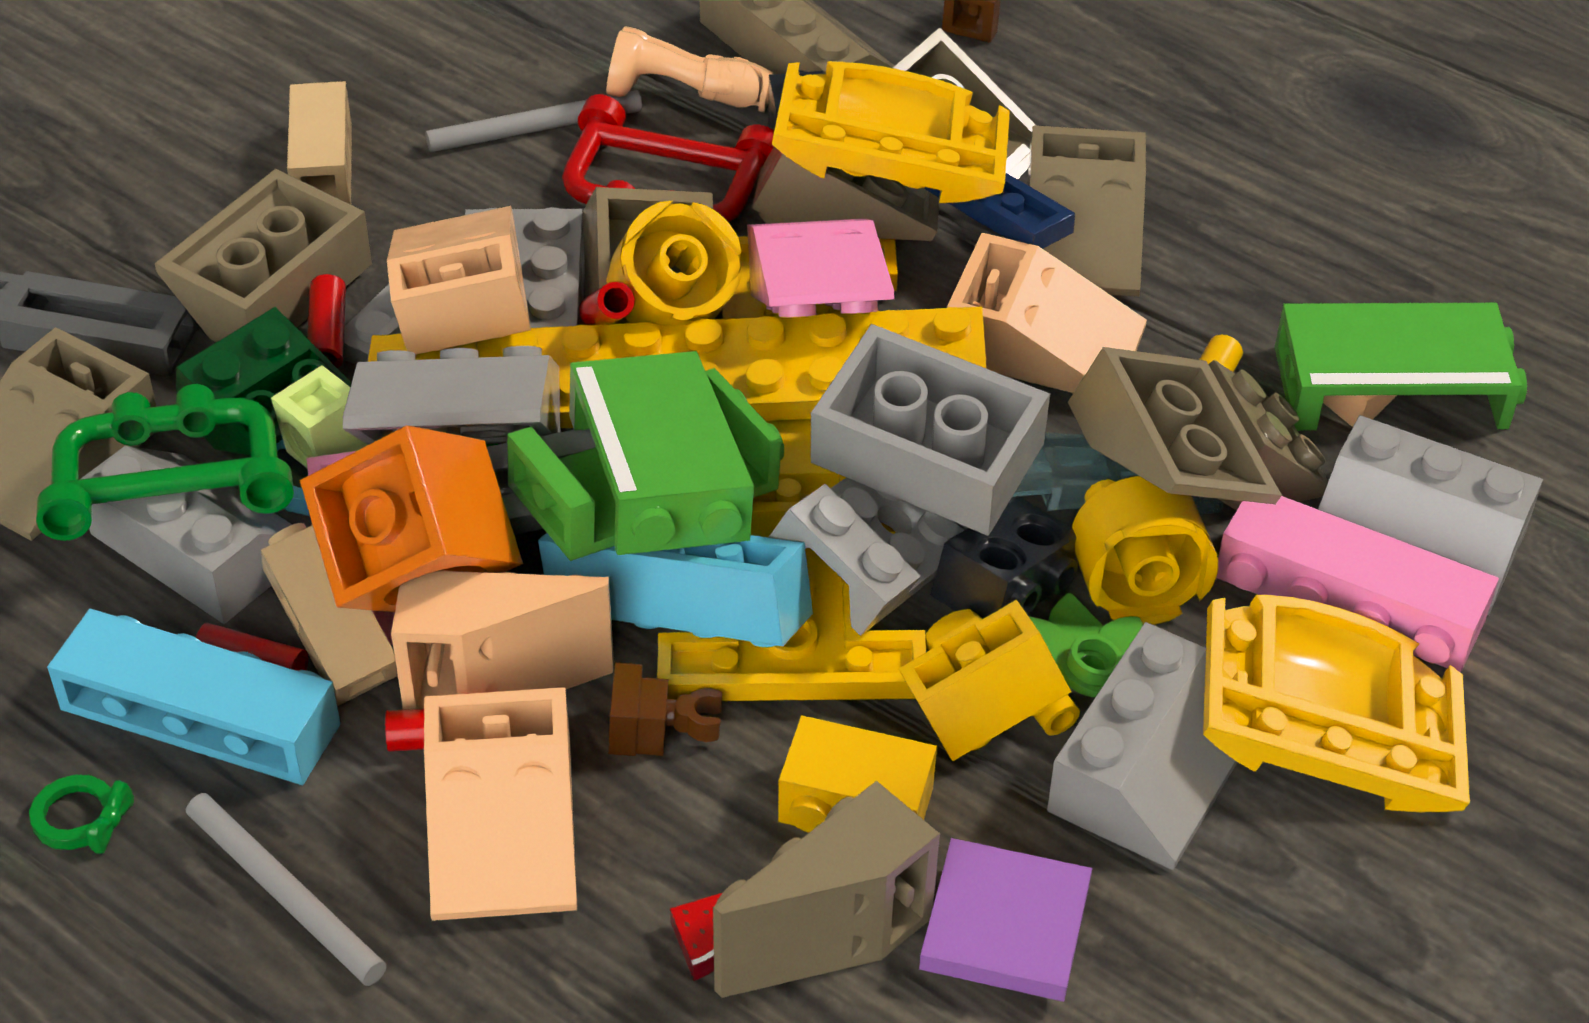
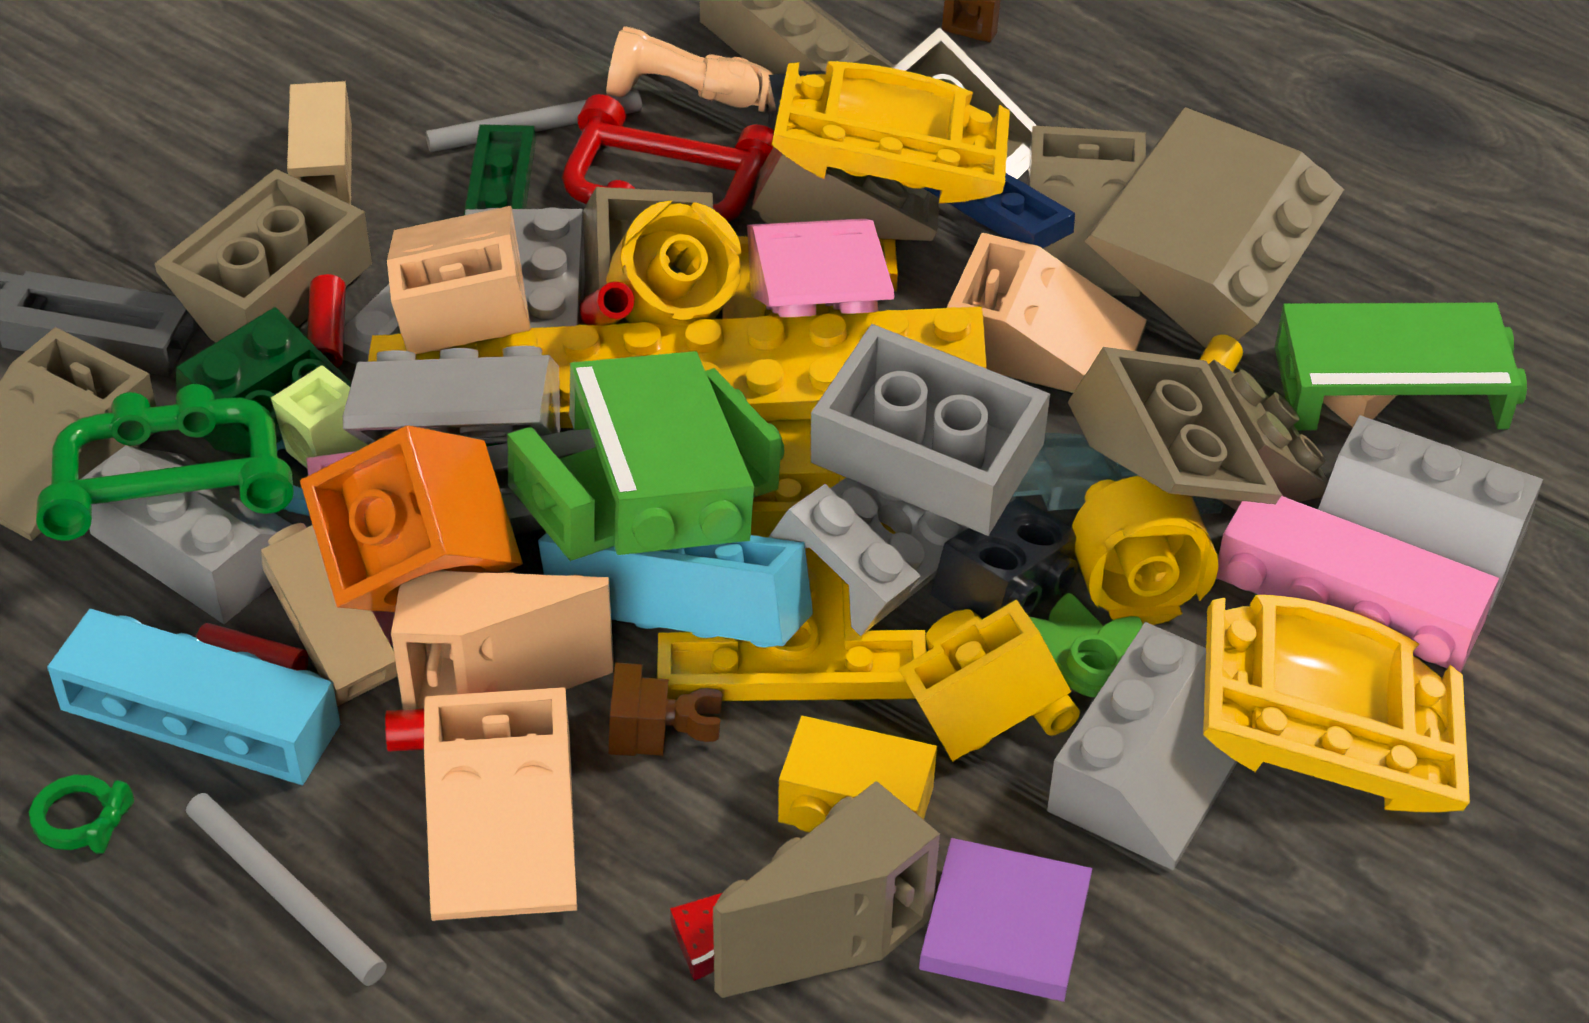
none -> dark green plate [464,124,536,215]
none -> dark tan slope [1084,107,1344,348]

